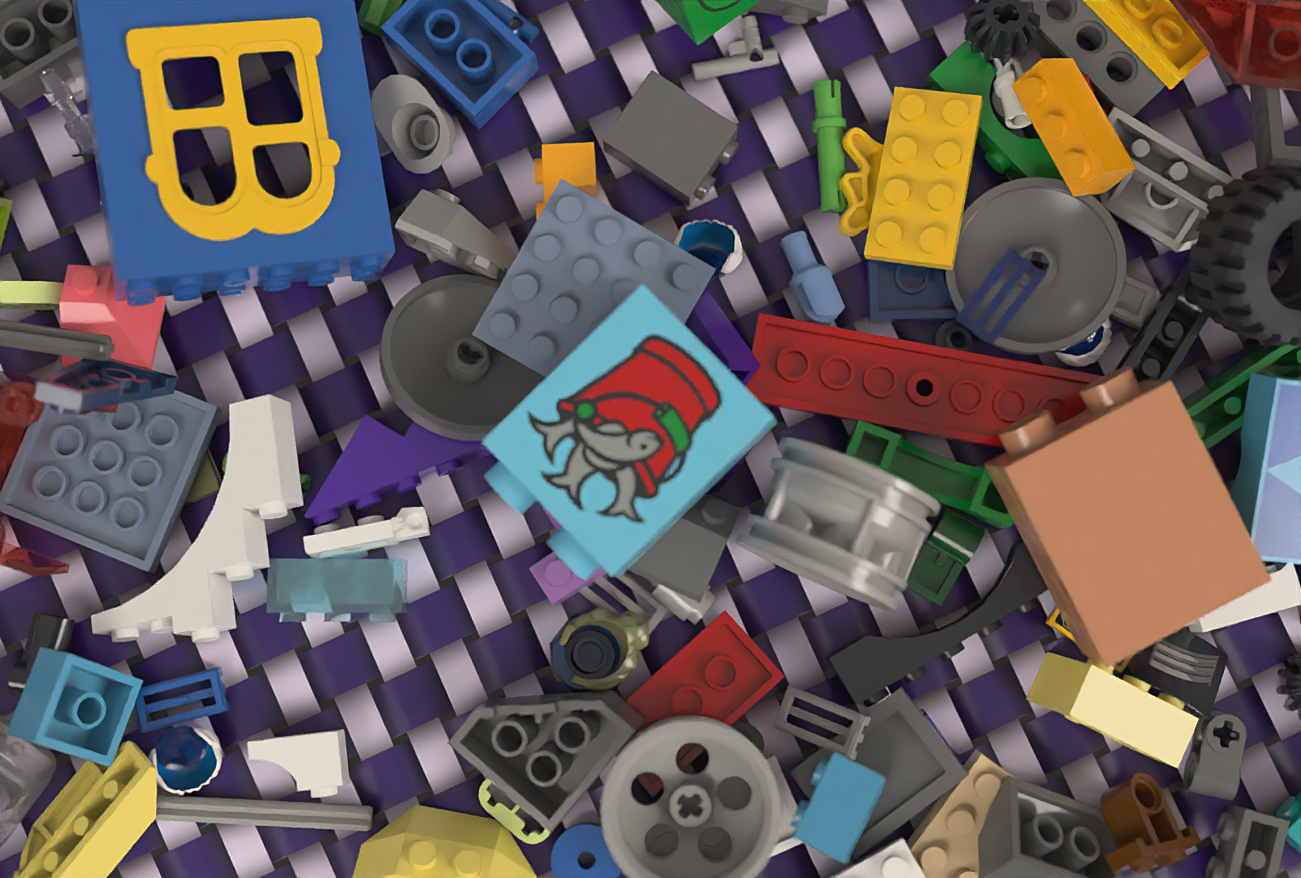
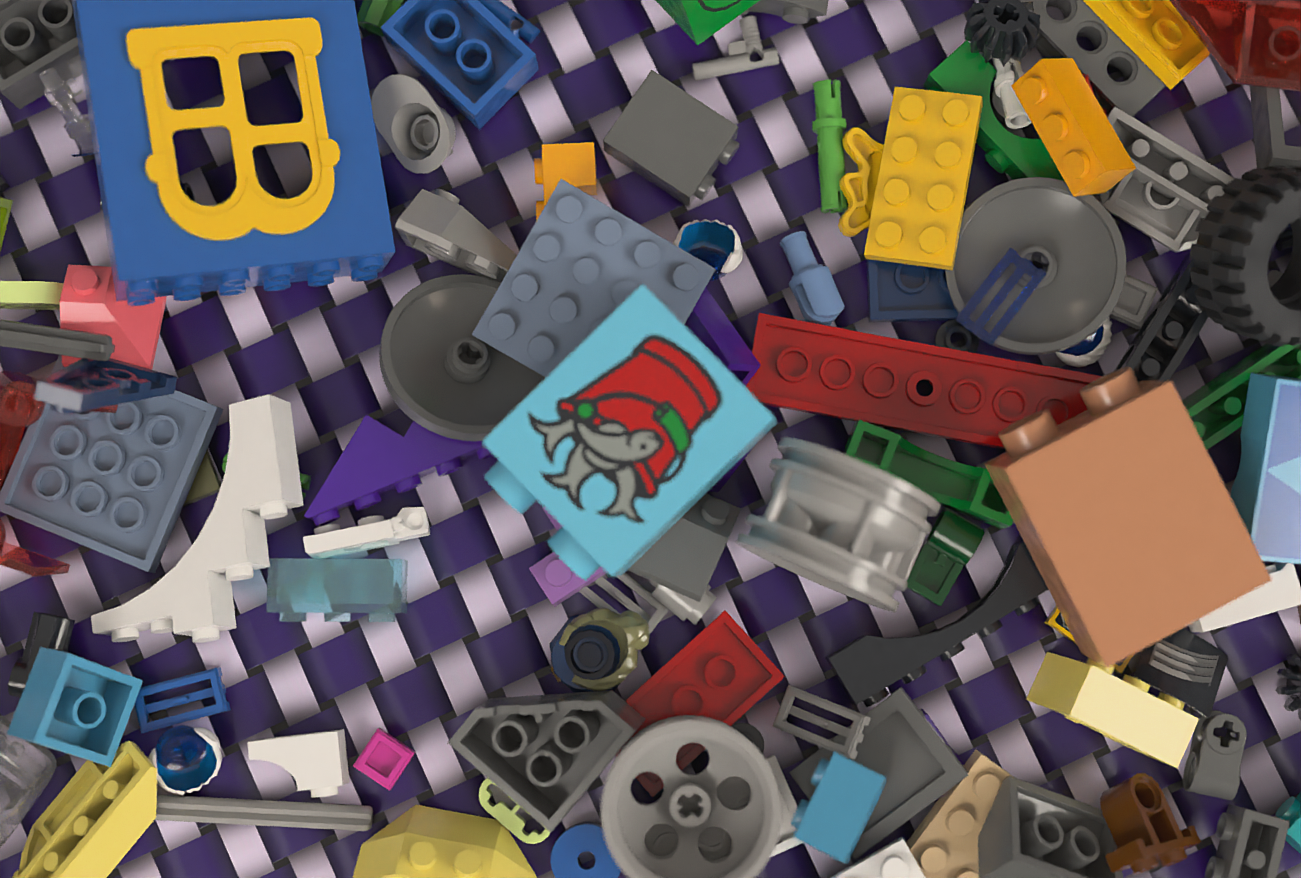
none -> dark pink tile [353,728,416,791]

